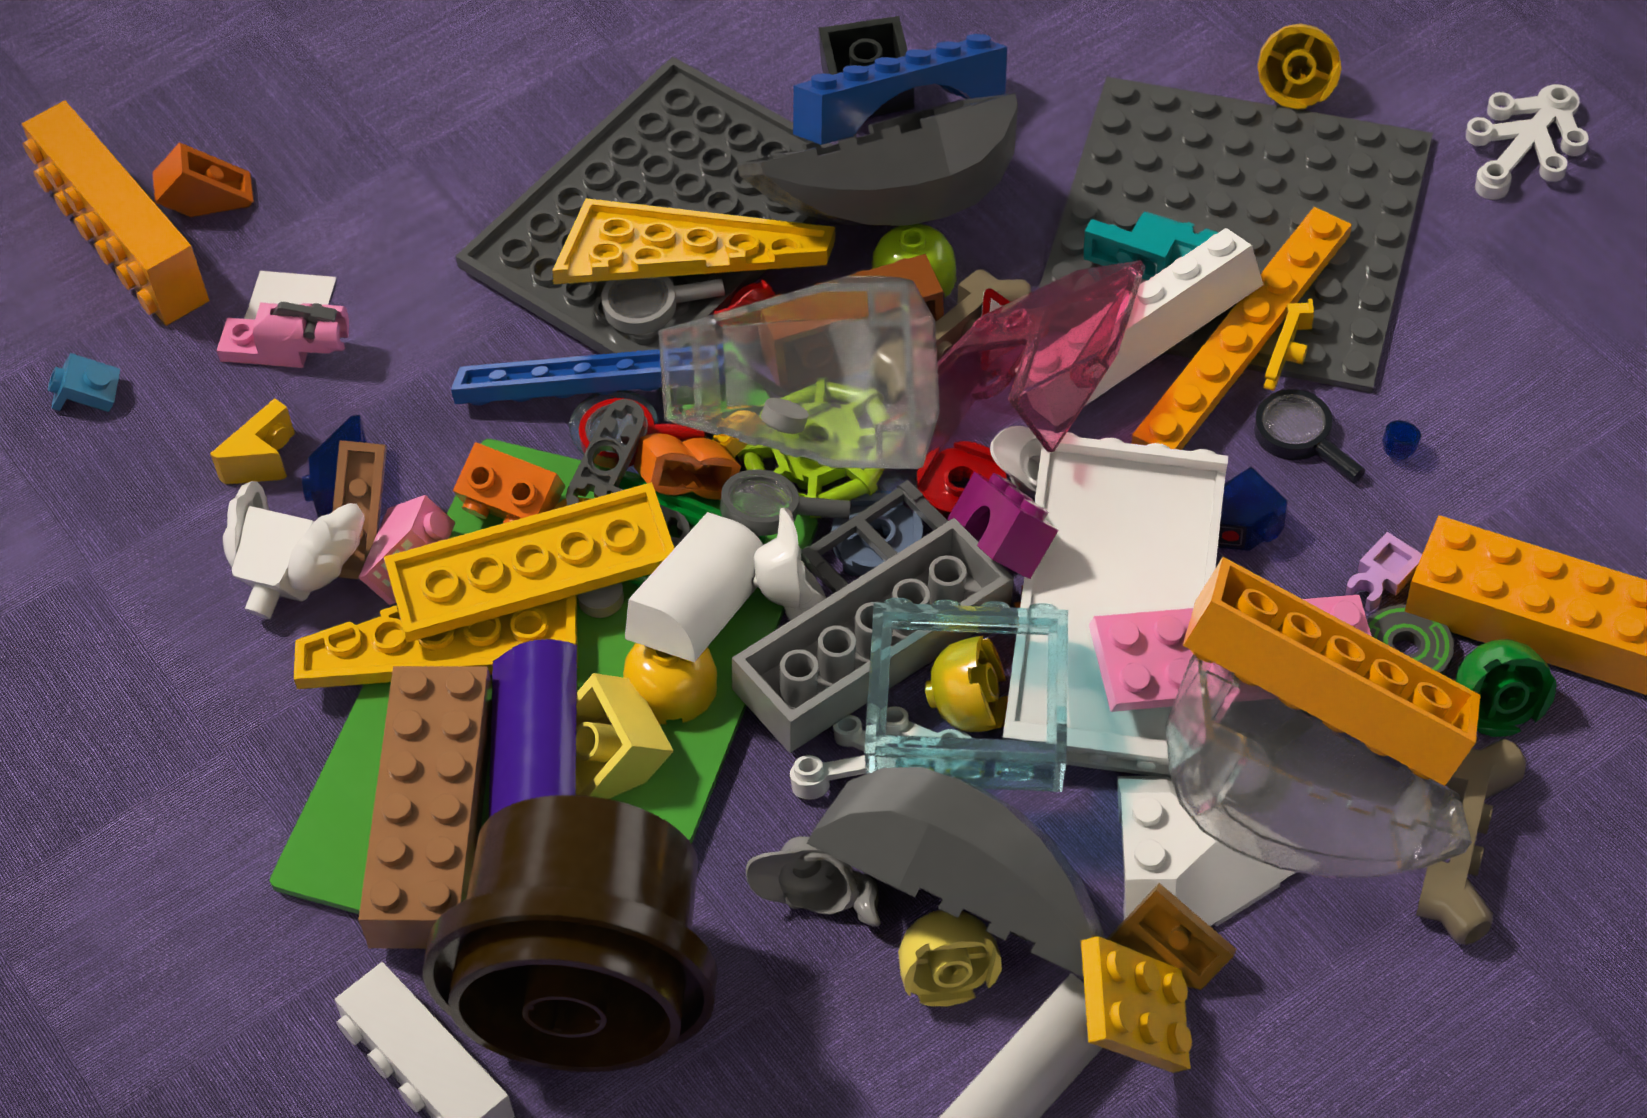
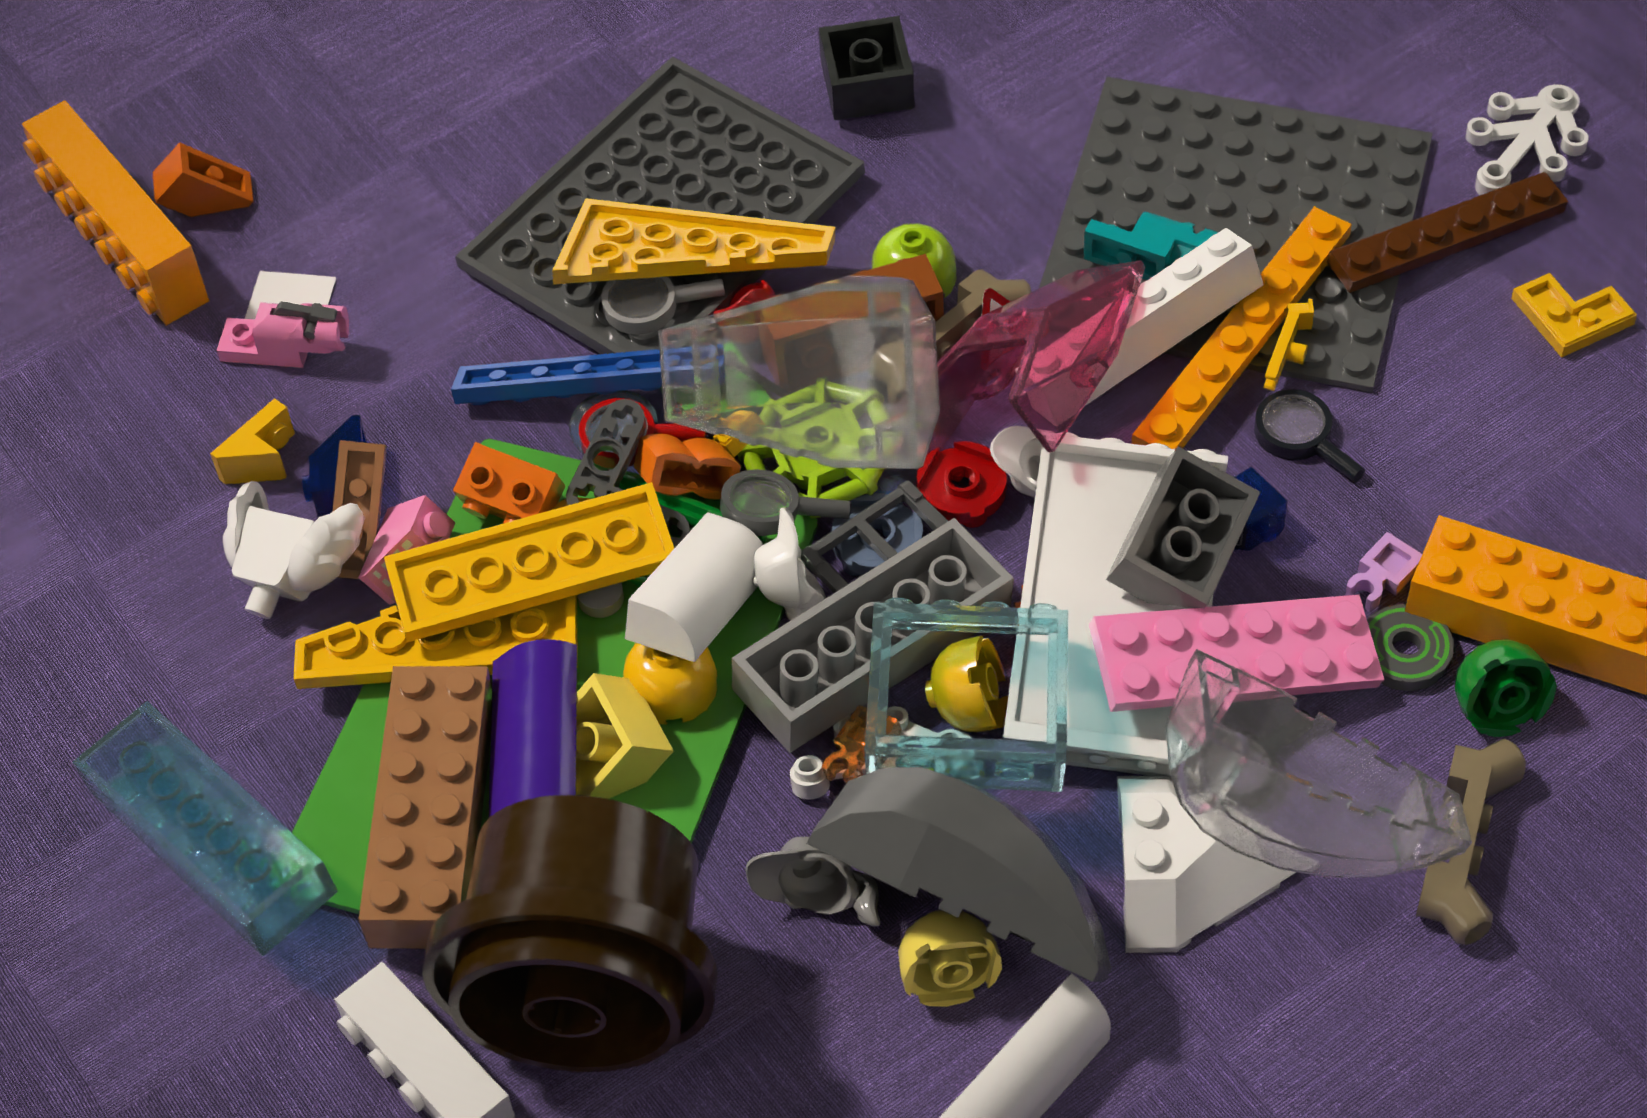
dark azure bracket [48,353,121,412] -> none
dark grey windscreen [737,93,1018,226] -> none
light grey tile [761,398,809,434] -> none
blue arch [793,34,1008,145] -> none
magenta arch [947,472,1059,579] -> none
yellow plate [1081,936,1192,1073] -> none
pearl gold wing [1107,883,1236,990] -> none
light orange brick [1183,557,1480,786] -> none
yellow cylinder [1257,23,1342,109] -> none
clear blue hinge [1382,420,1421,460] -> none
none -> clear light blue brick [72,701,338,957]
none -> clear orange plate [822,705,903,784]
none -> dark grey slope [1106,446,1260,609]
none -> reddish brown plate [1327,172,1569,293]
none -> yellow tile [1511,273,1637,358]

